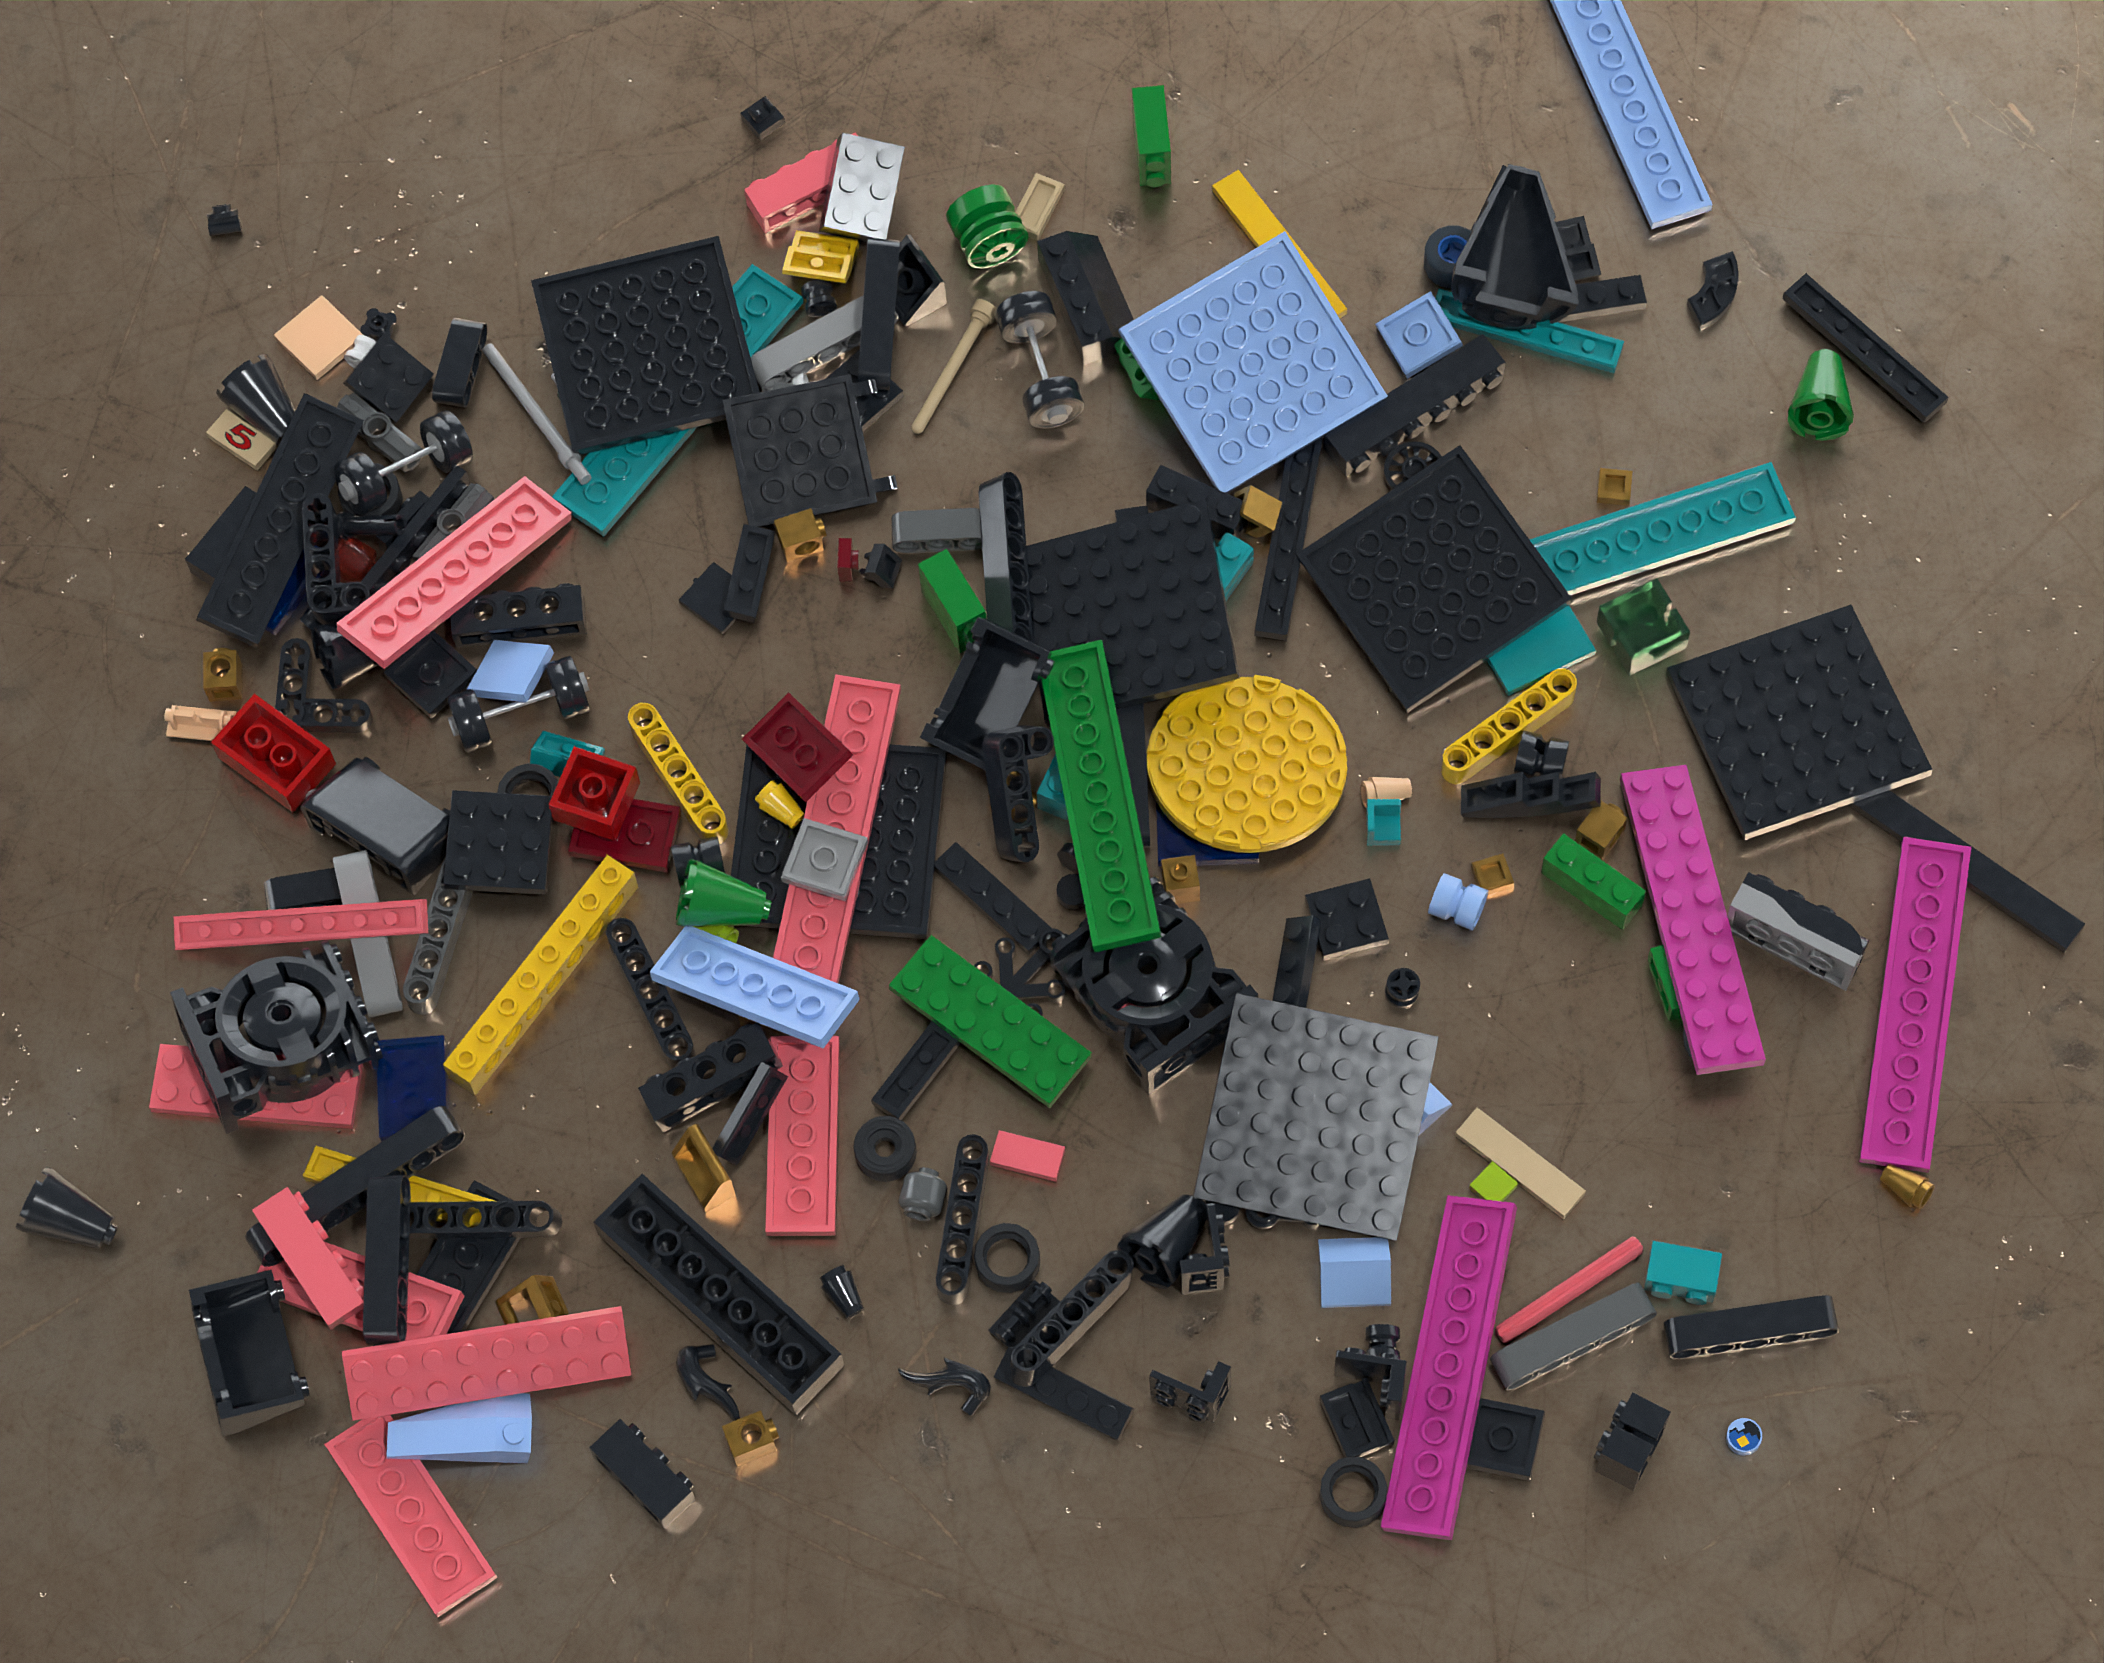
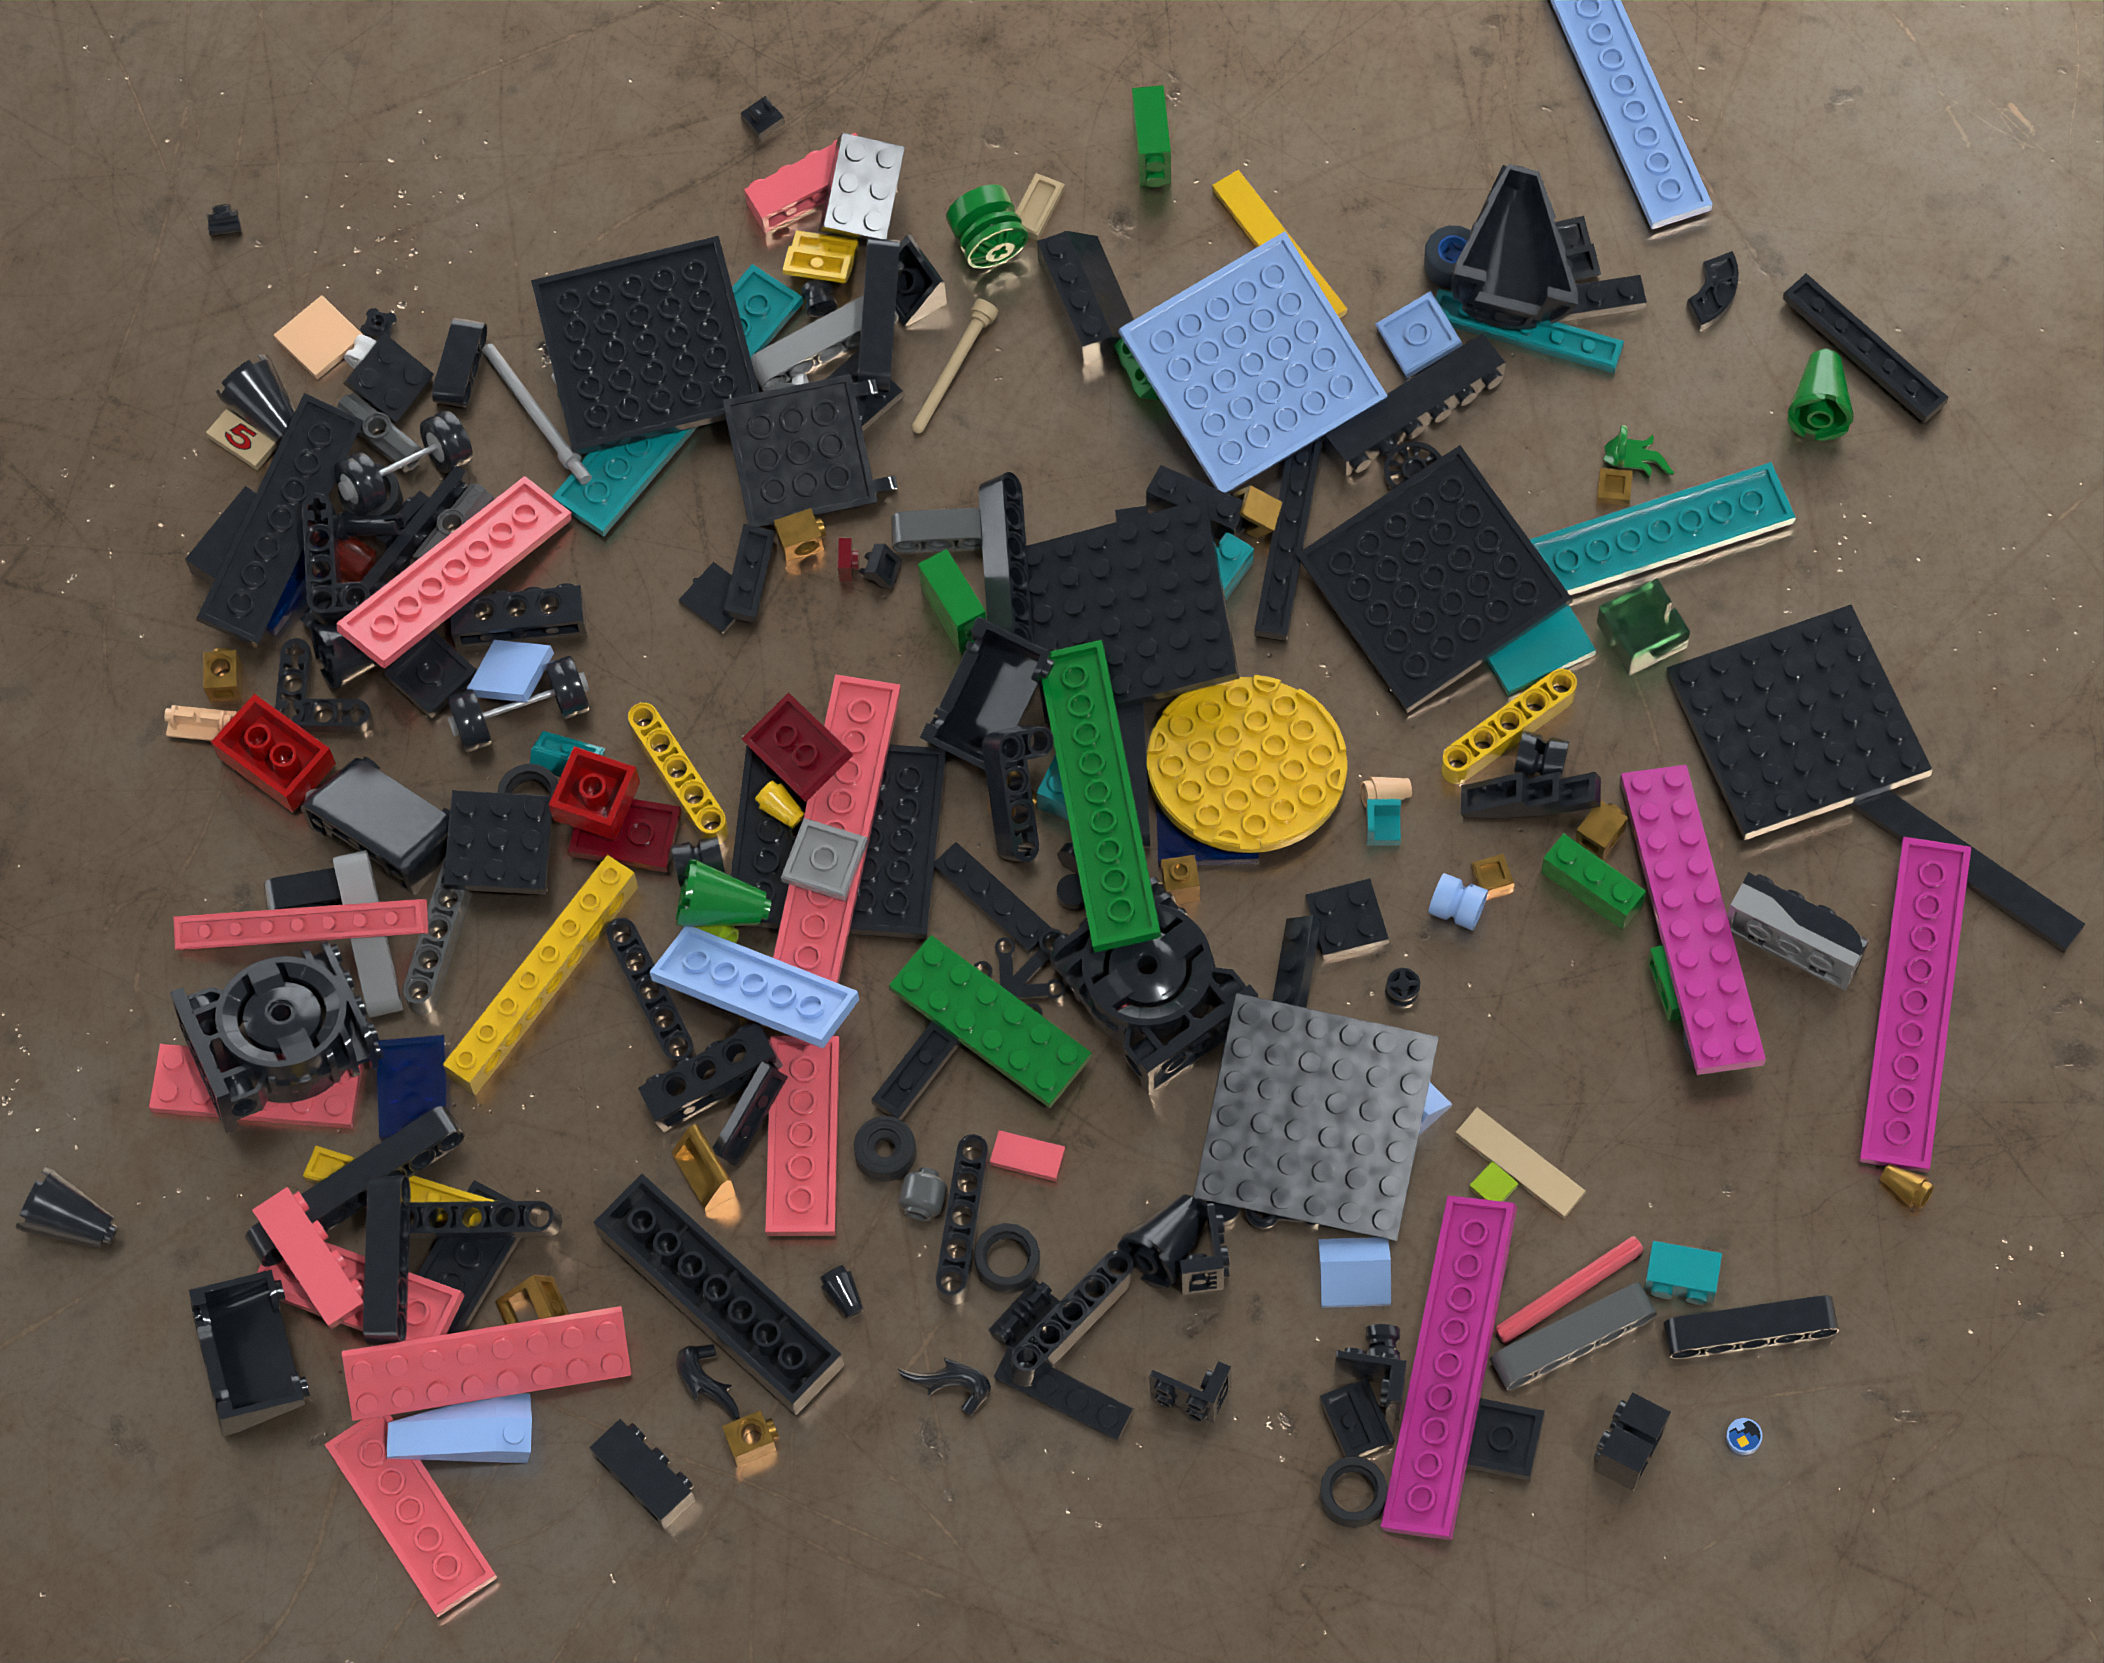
black axle [995,291,1084,428] -> none
none -> green piece [1603,425,1674,477]

